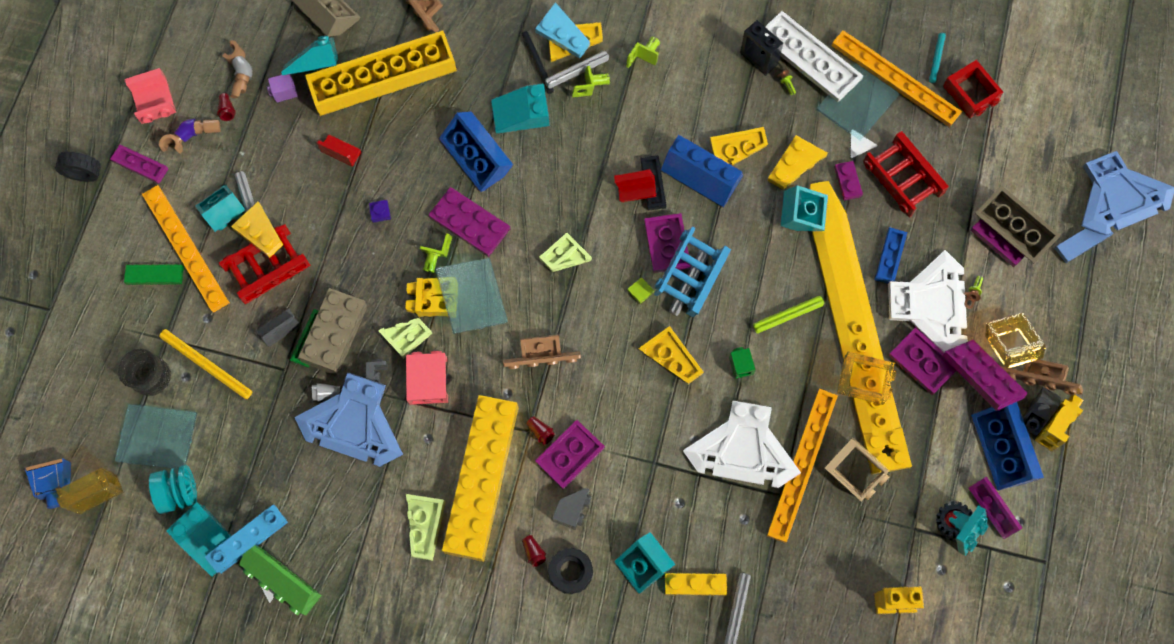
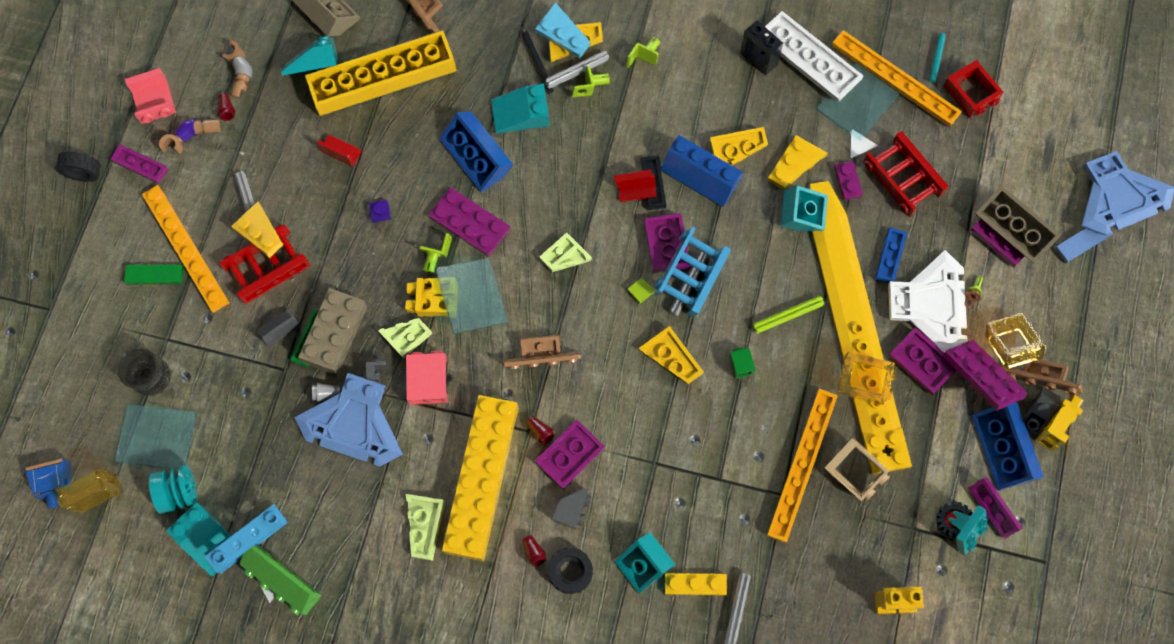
yellow axle [159,329,253,399] -> none
teal slope [195,184,245,232] -> none
medium lavender brick [267,74,298,102] -> none
white plate [683,401,801,488] -> none
lime piece [777,62,796,95] -> none

